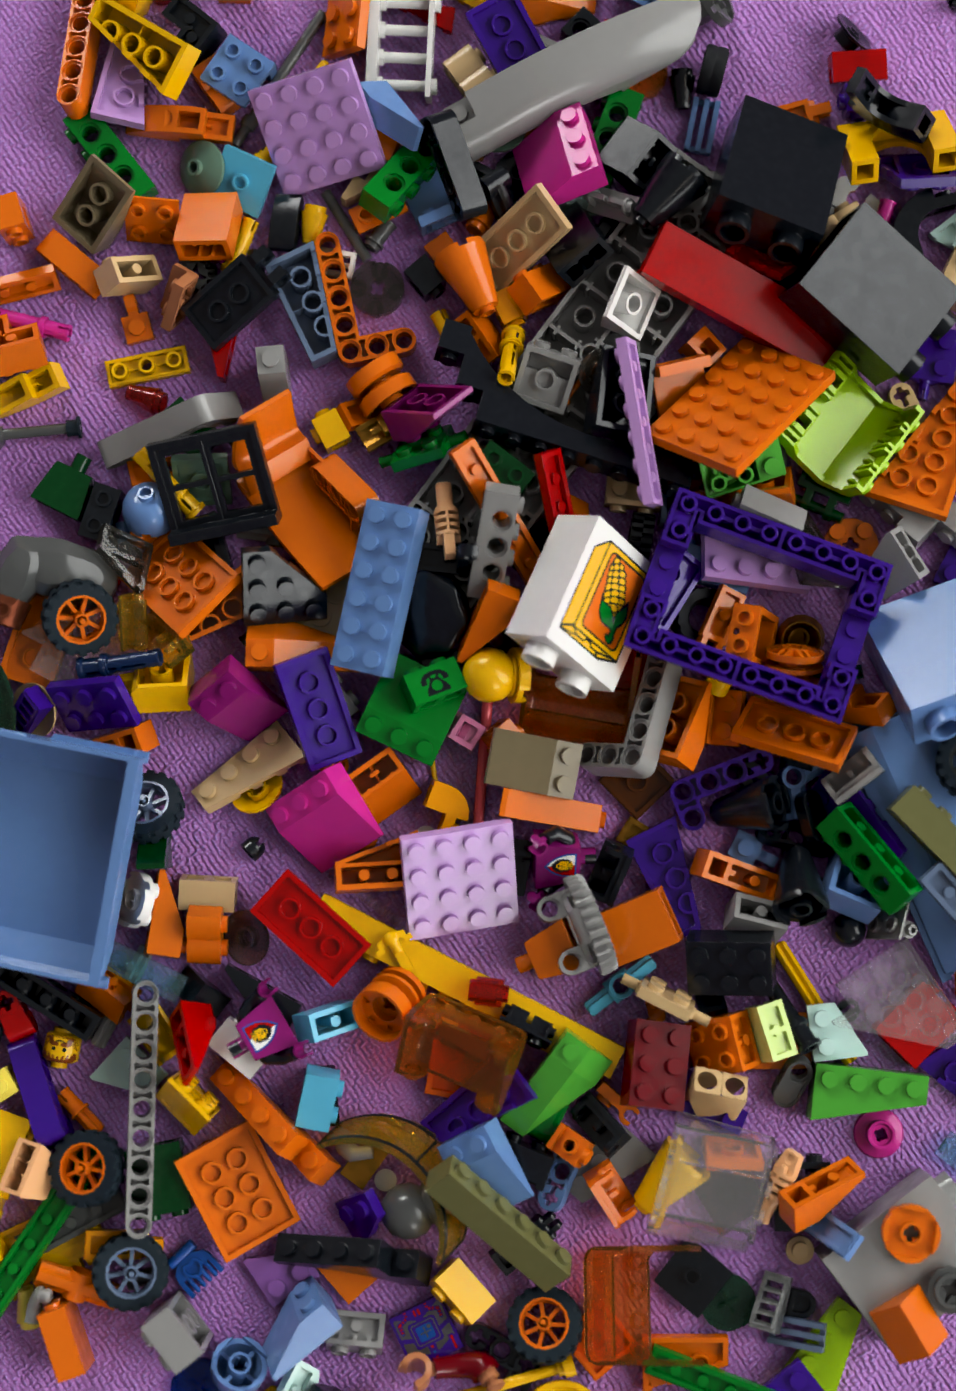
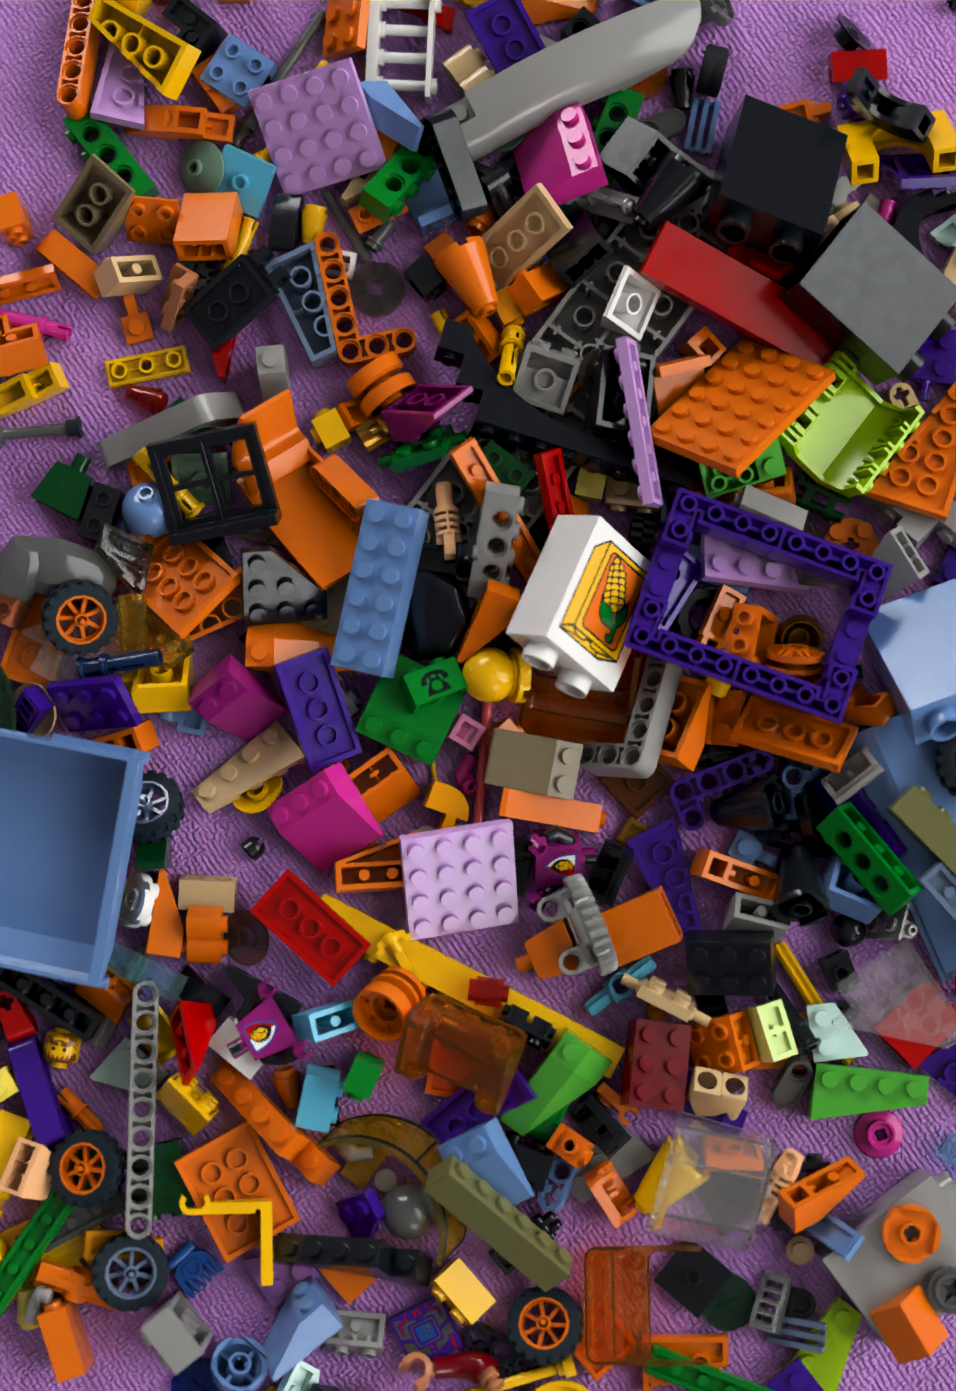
none -> medium blue plate [159,708,207,736]
none -> yellow hinge [179,1193,274,1286]
none -> orange cone [271,1065,300,1109]
none -> green arch [342,1049,386,1102]
none -> dark pink arm [455,752,478,794]
none -> light yellow brick [574,467,606,504]
none -> dark grey piece [641,108,686,140]
none -> black axle [684,745,737,771]
none -> black brick [817,949,859,995]

